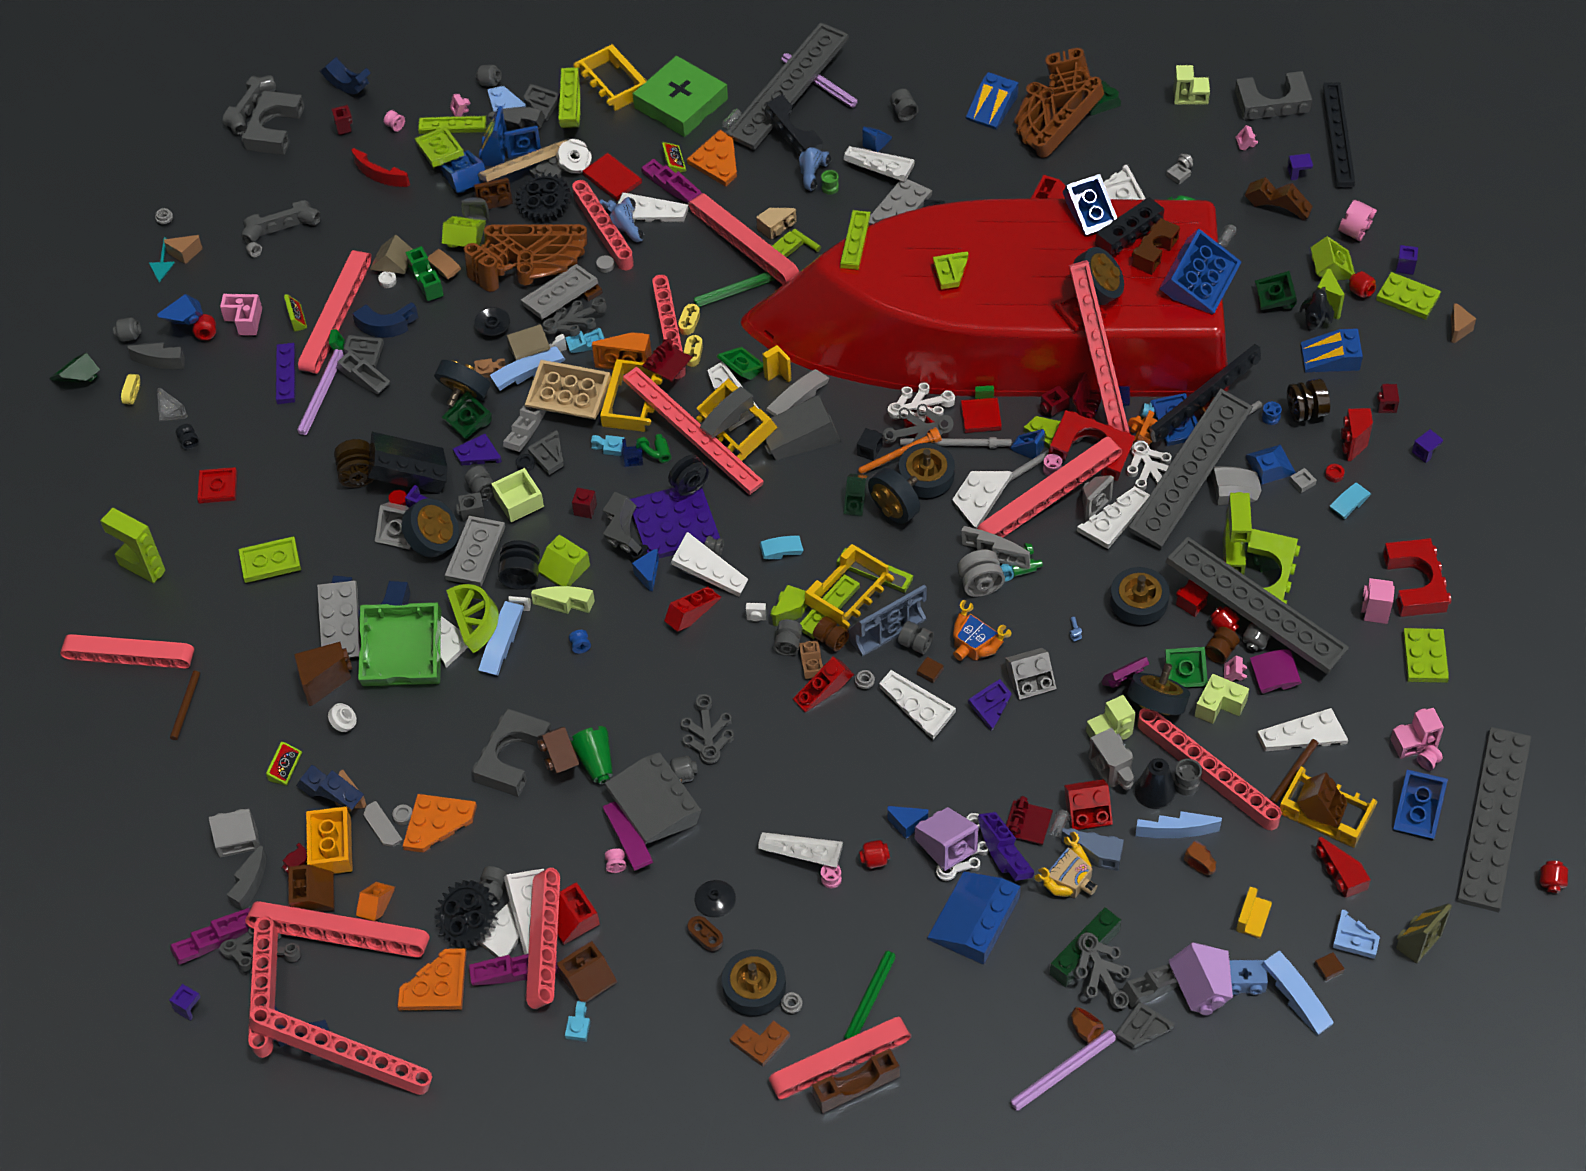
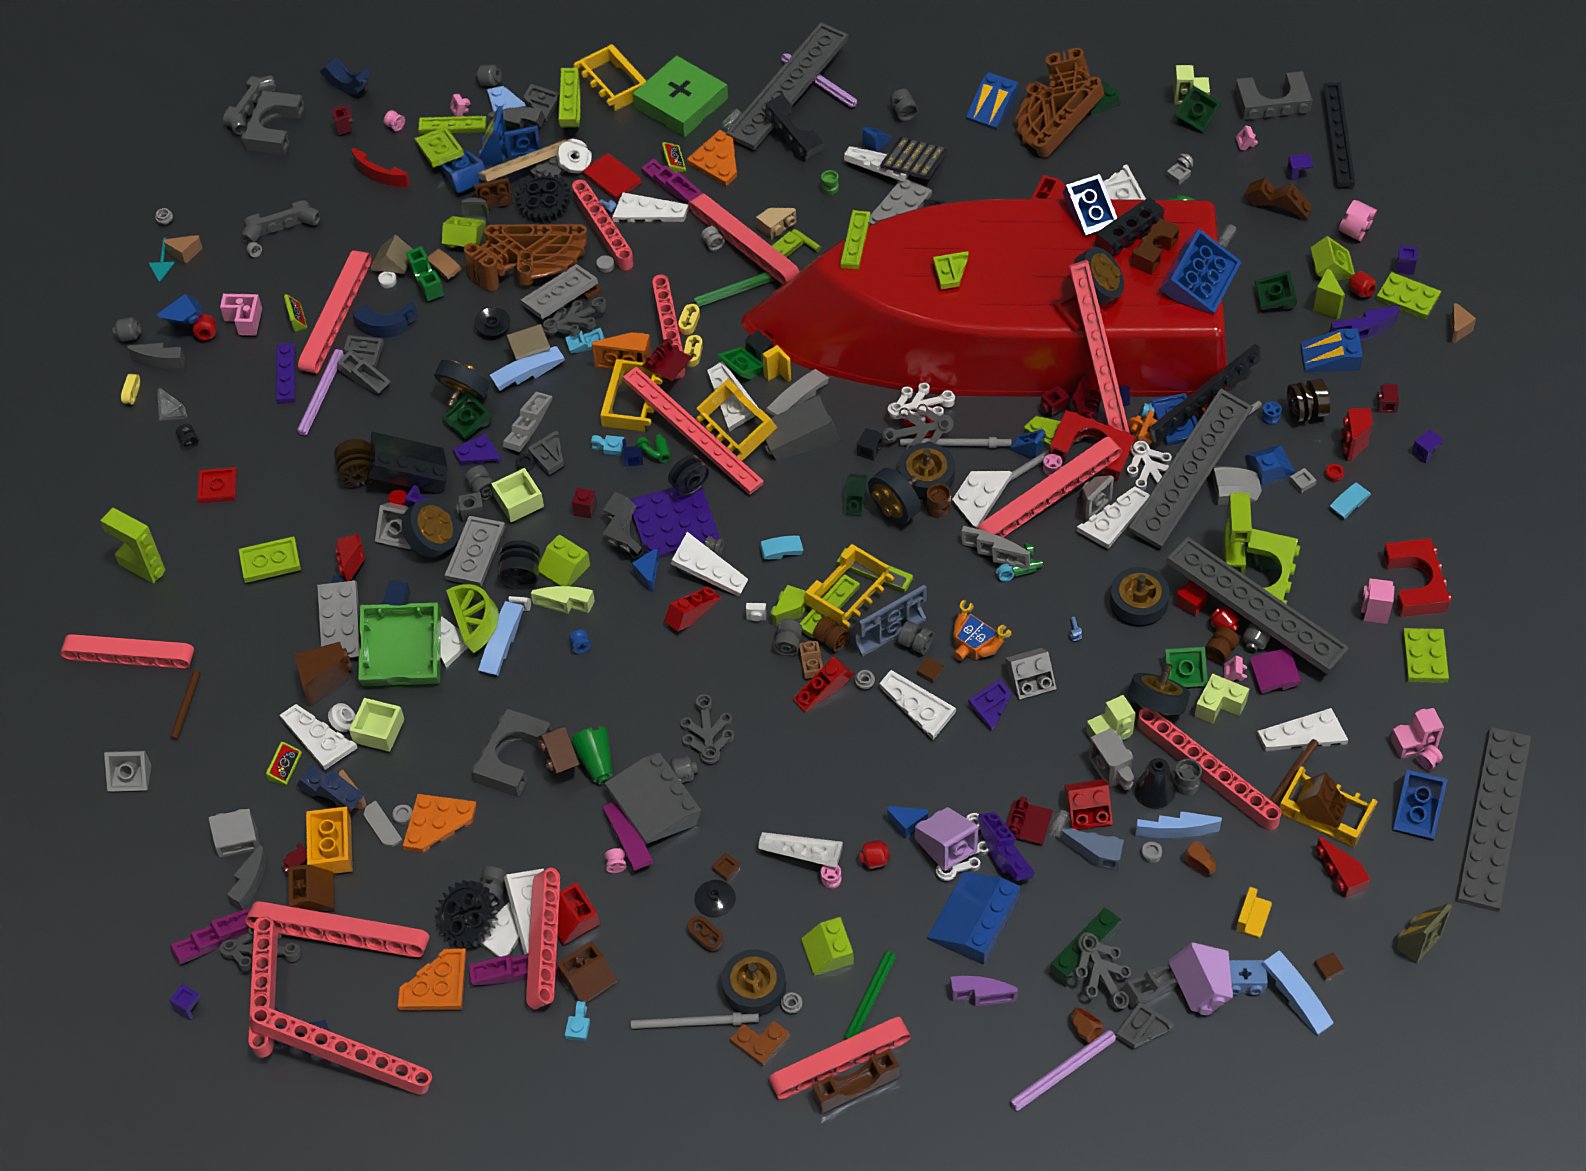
dark green slope [50,353,100,382] -> none
green tile [329,329,345,351] -> none
orange slope [356,882,395,921] -> none
medium nougat plate [474,358,506,378] -> none
tan slope [525,360,611,420] -> none
white tile [549,334,567,352] -> none
medium blue head [610,197,644,242] -> none
dark grey slope [700,387,754,438] -> none
medium blue head [799,147,831,191] -> none
orange piece [858,427,942,474] -> none
light grey wheel [957,550,1005,597] -> none
red tile [961,398,1002,433] -> none
green tile [975,386,994,399] -> none
torso [1035,832,1098,898] -> none
magenta slope [1101,657,1149,688] -> none
black animal [1299,287,1334,331] -> none
light blue wing [1333,909,1380,959] -> none
red head [1540,861,1568,893] -> none
none -> light grey slope [104,751,151,791]
none -> white wing [280,704,358,770]
none -> red slope [335,534,365,581]
none -> yellowish green piece [349,698,404,752]
none -> light grey bar [631,1012,759,1029]
none -> light grey wheel [701,226,724,251]
none -> reddish brown tile [712,852,741,882]
none -> black brick [745,330,773,362]
none -> lime slope [801,917,854,976]
none -> piece [880,137,948,180]
none -> reddish brown wheel [926,483,951,519]
none -> medium lavender slope [950,976,1018,1006]
none -> light grey tile [1141,842,1162,863]
none -> dark green slope [1174,85,1222,132]
none -> dark purple slope [1329,305,1400,340]

